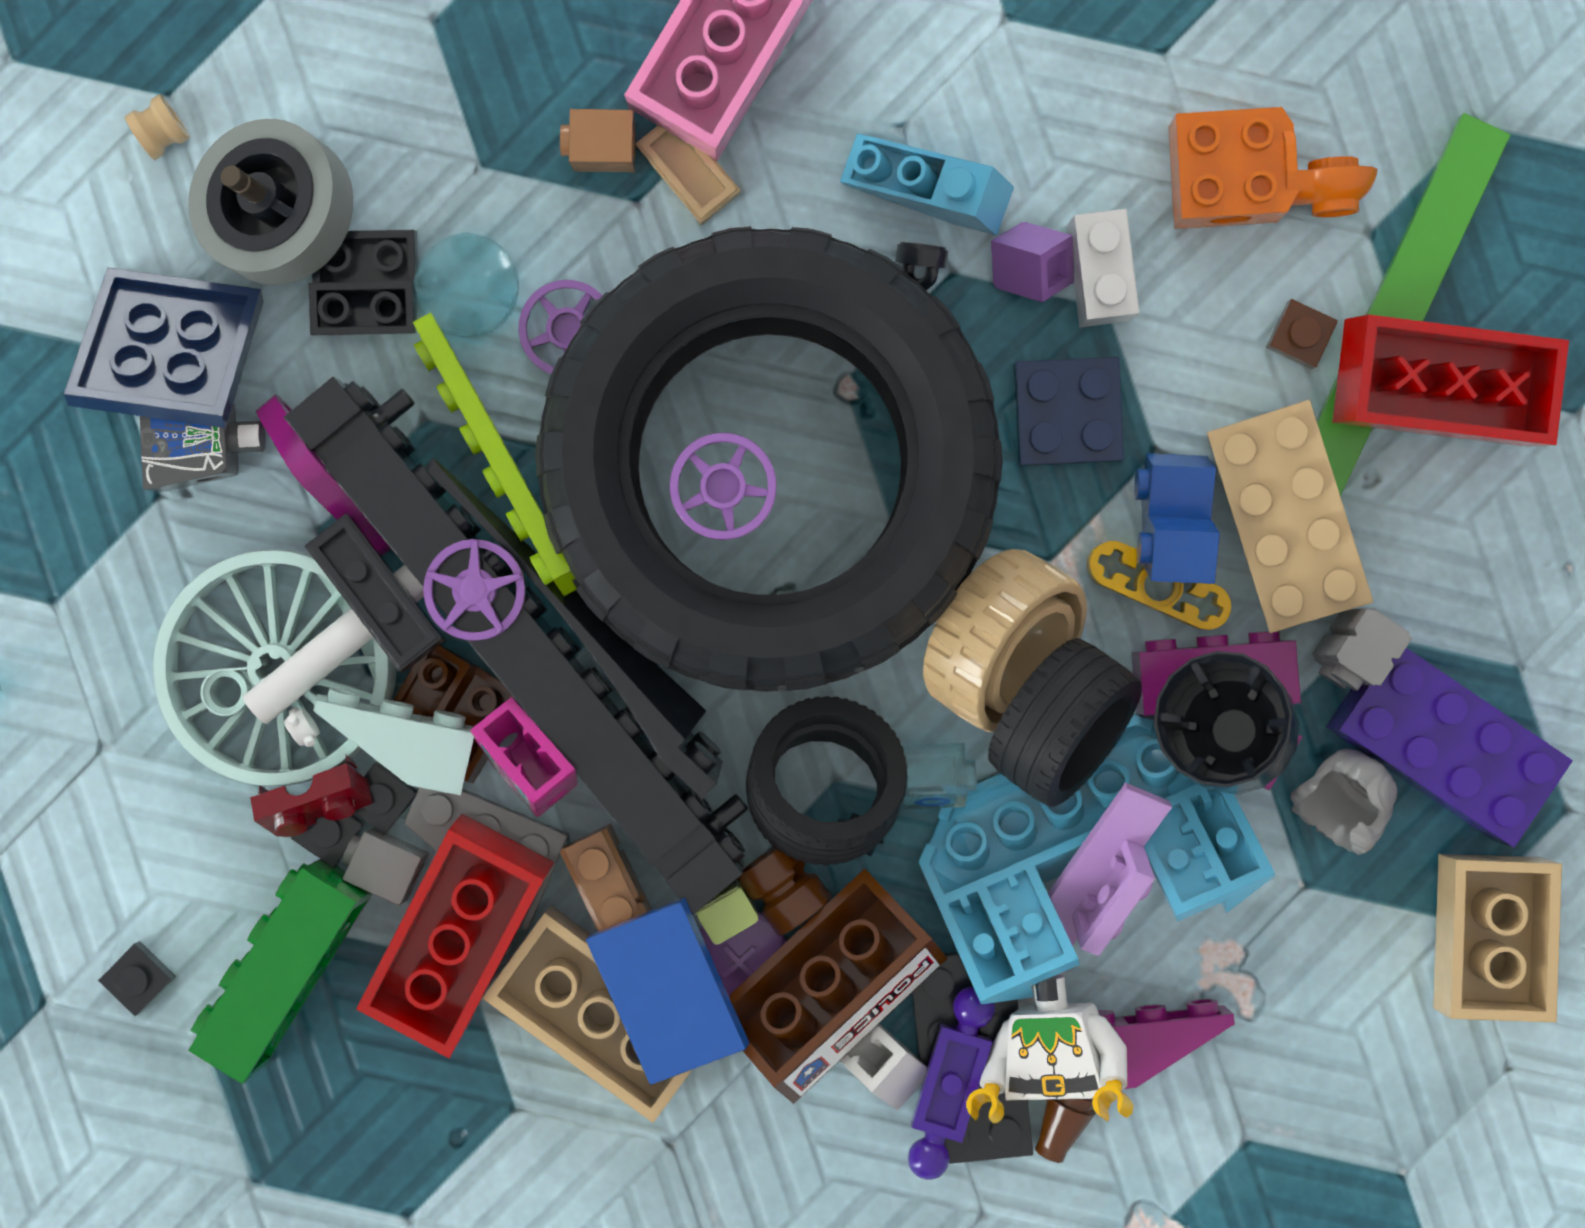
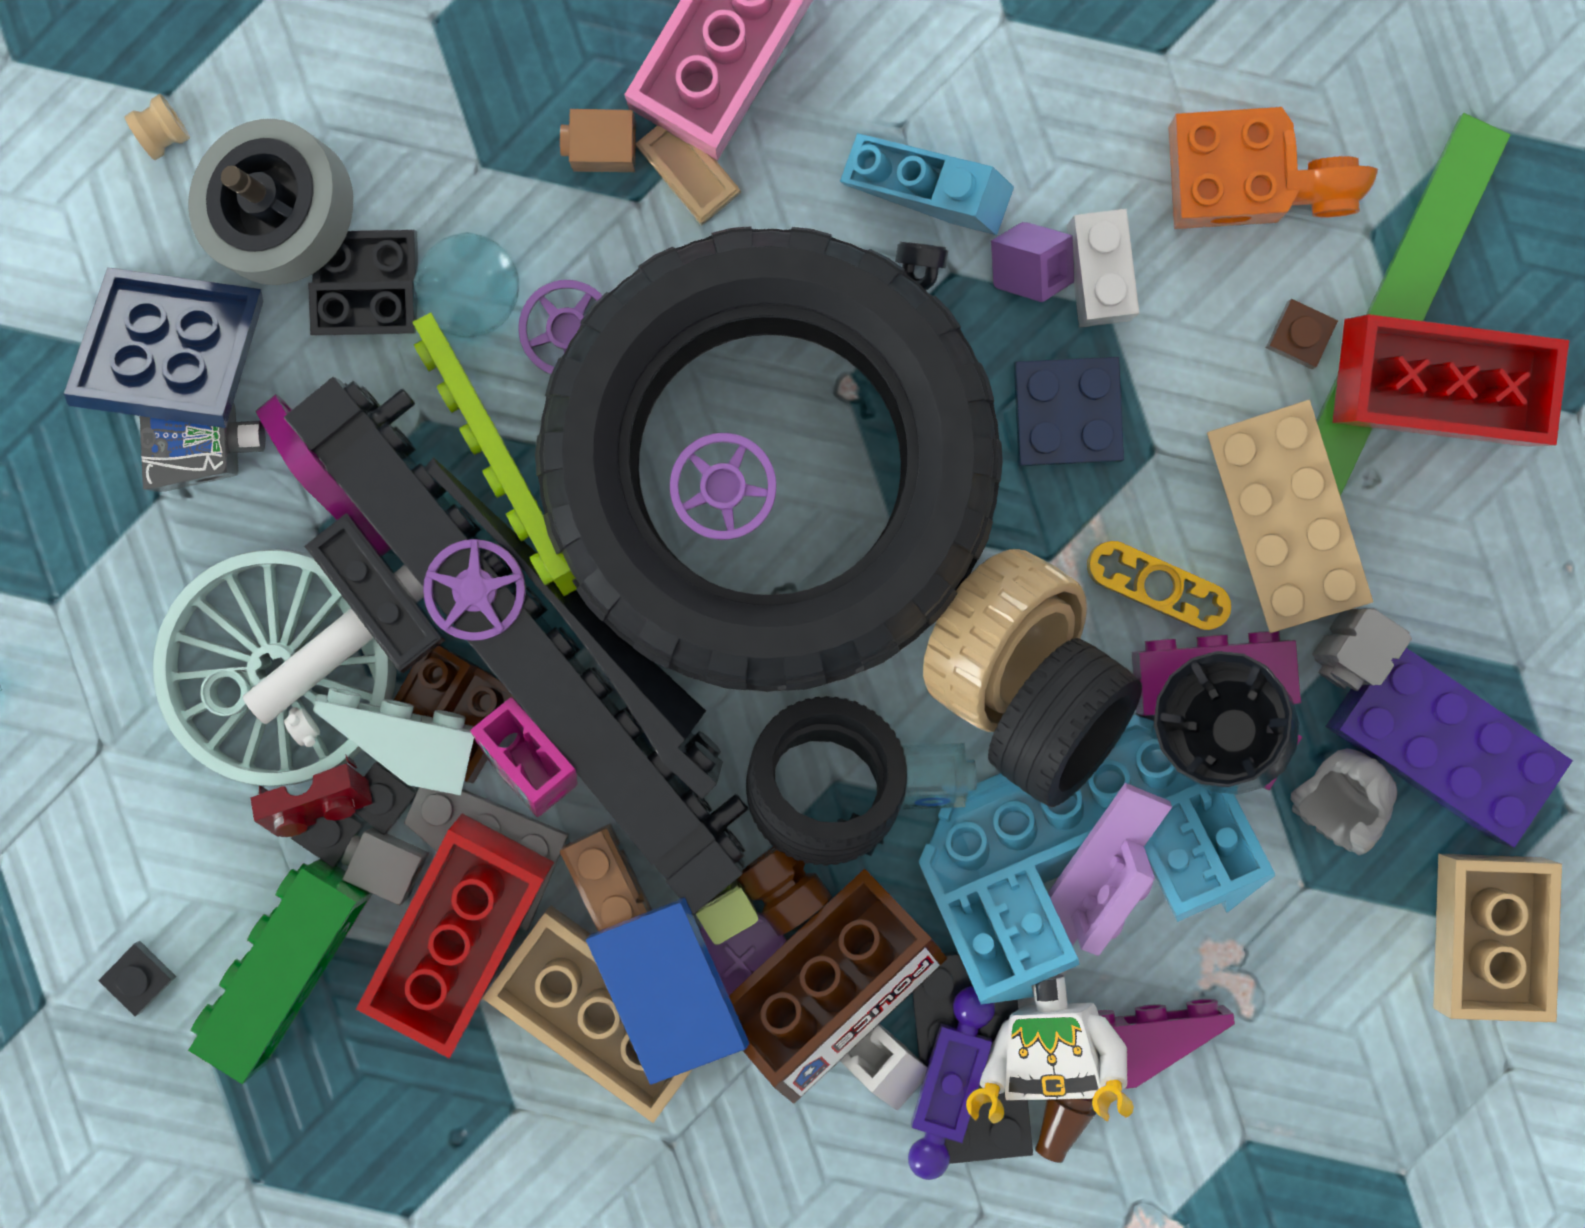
blue brick [1134,453,1220,584] -> none

